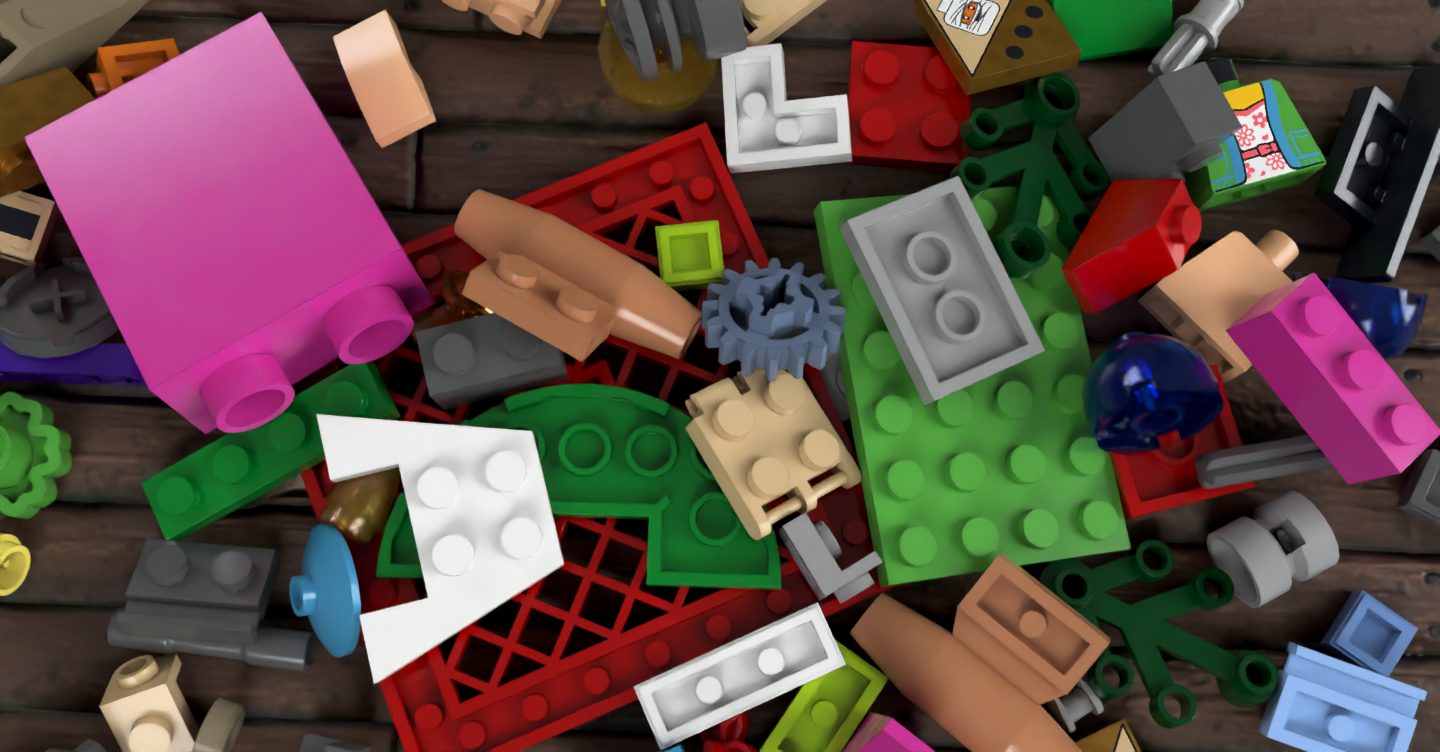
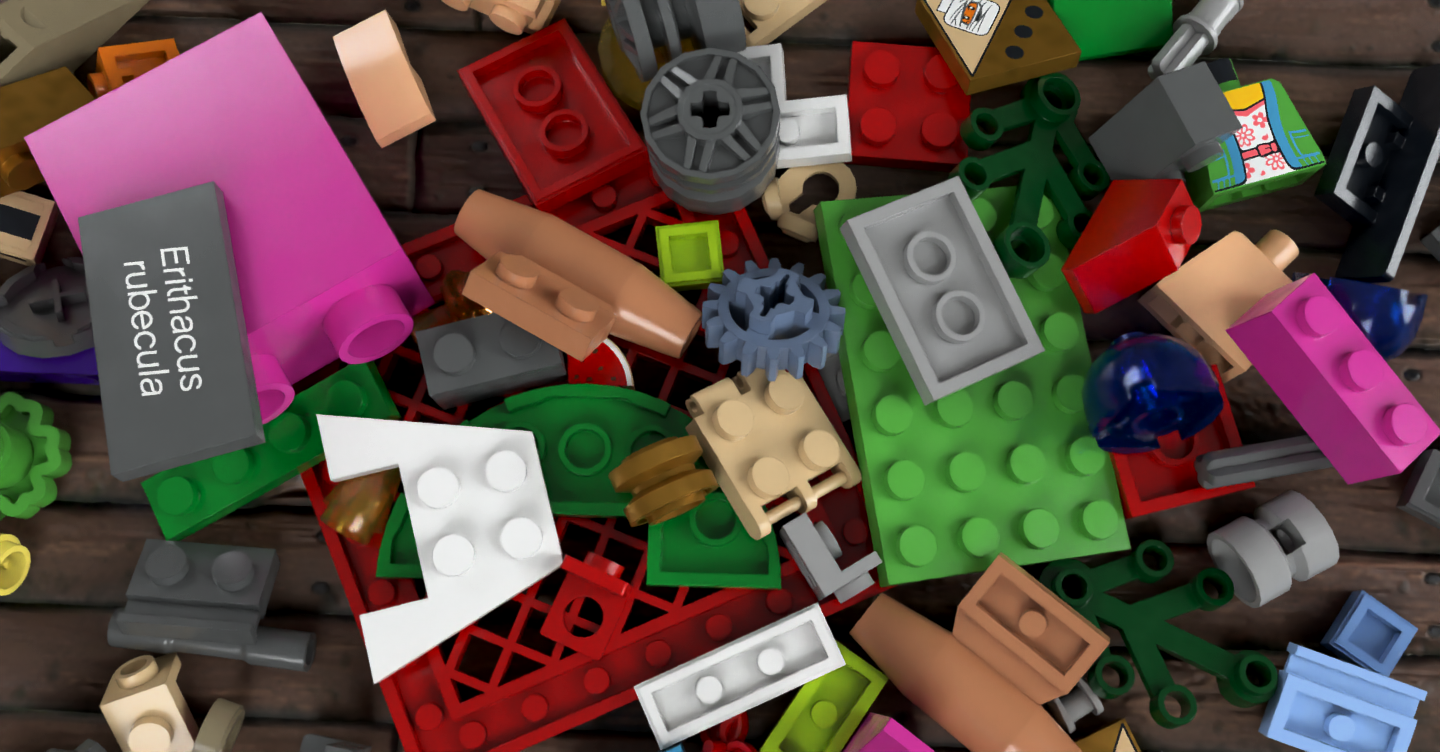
dark azure dish [289,523,361,657] -> none
none -> dark grey tile [78,181,266,482]
none -> red tile [457,18,650,213]
none -> red bracket [540,551,634,661]
none -> red tile [567,338,635,390]
none -> pearl gold wheel [608,435,719,527]
none -> dark grey wheel [640,48,780,216]
none -> tan piece [761,163,857,243]

